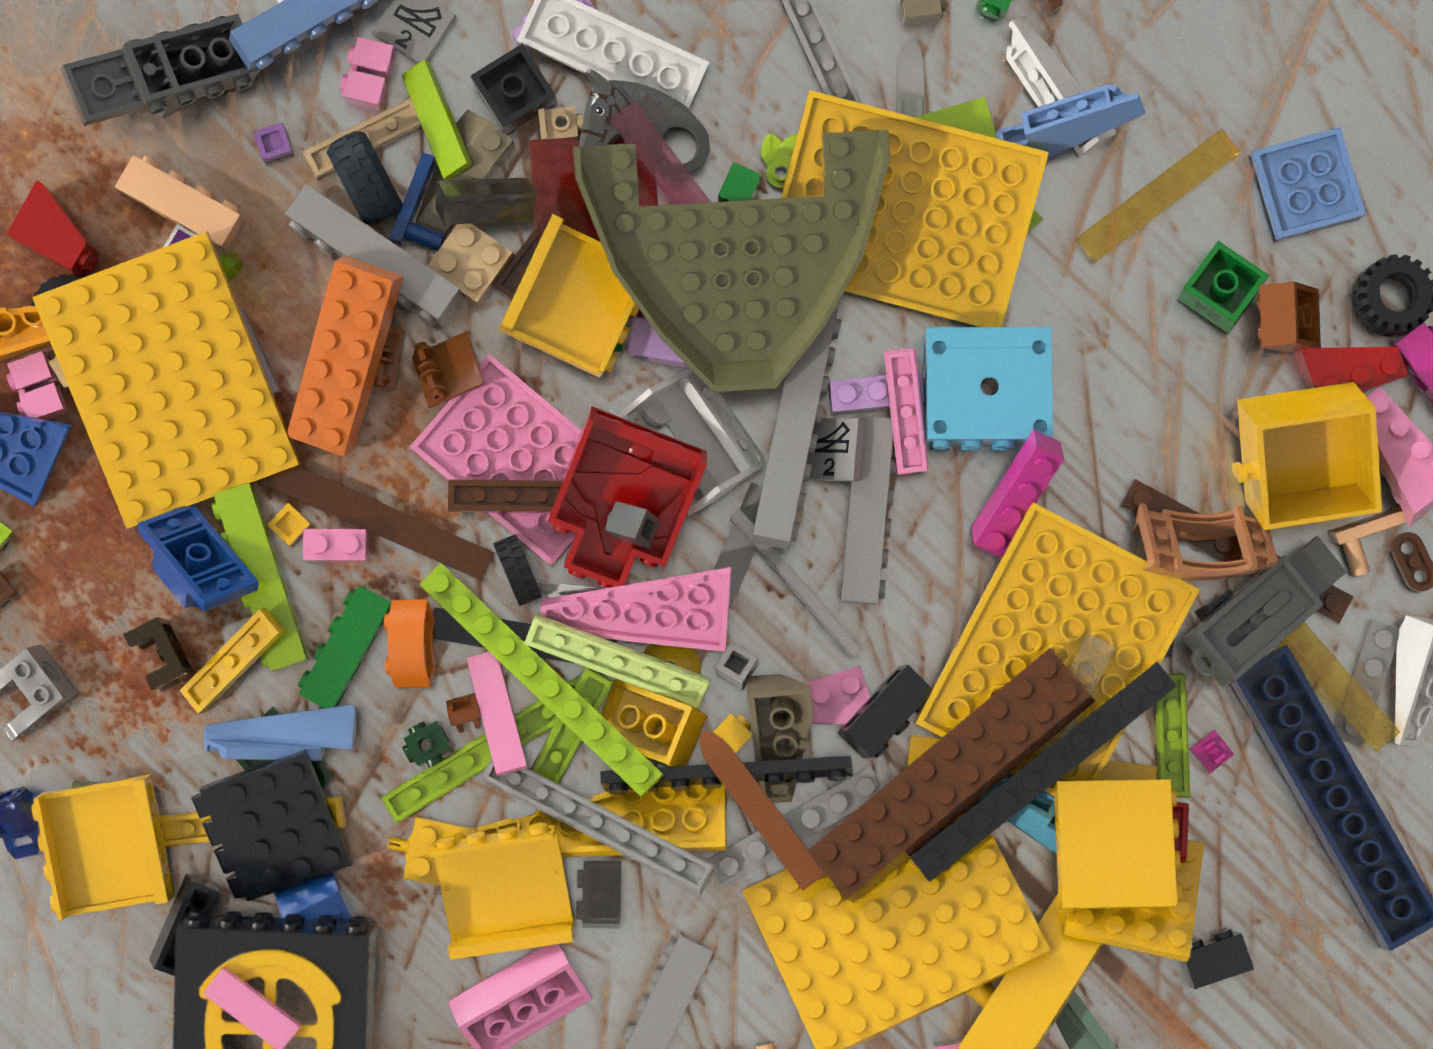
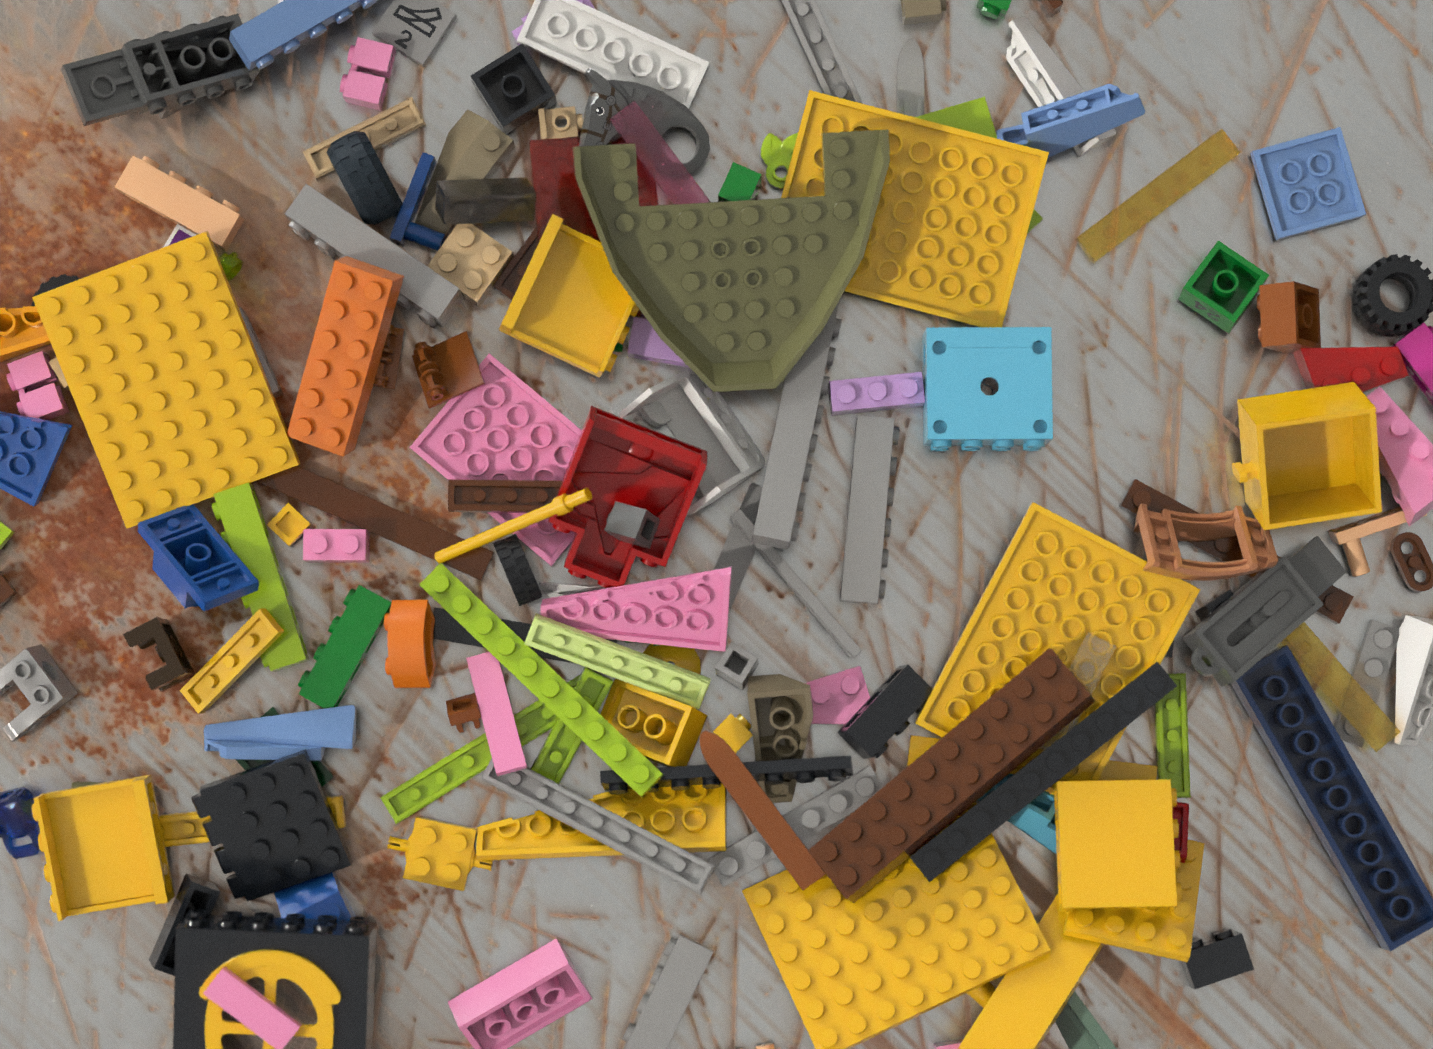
red slope [6,180,99,278] -> none
medium lavender plate [253,122,293,163] -> none
lime tile [401,59,473,181] -> none
dark green brick [402,721,453,769] -> none
yellow panel [429,823,576,960] -> none
clear smoke brick [576,861,622,929] -> none
light grey tile [806,418,866,482] -> none
bright pink tile [884,347,929,475] -> none
dark pink brick [971,429,1064,557] -> none
dark pink tile [1189,730,1234,774] -> none
none -> yellow bar [434,488,592,564]

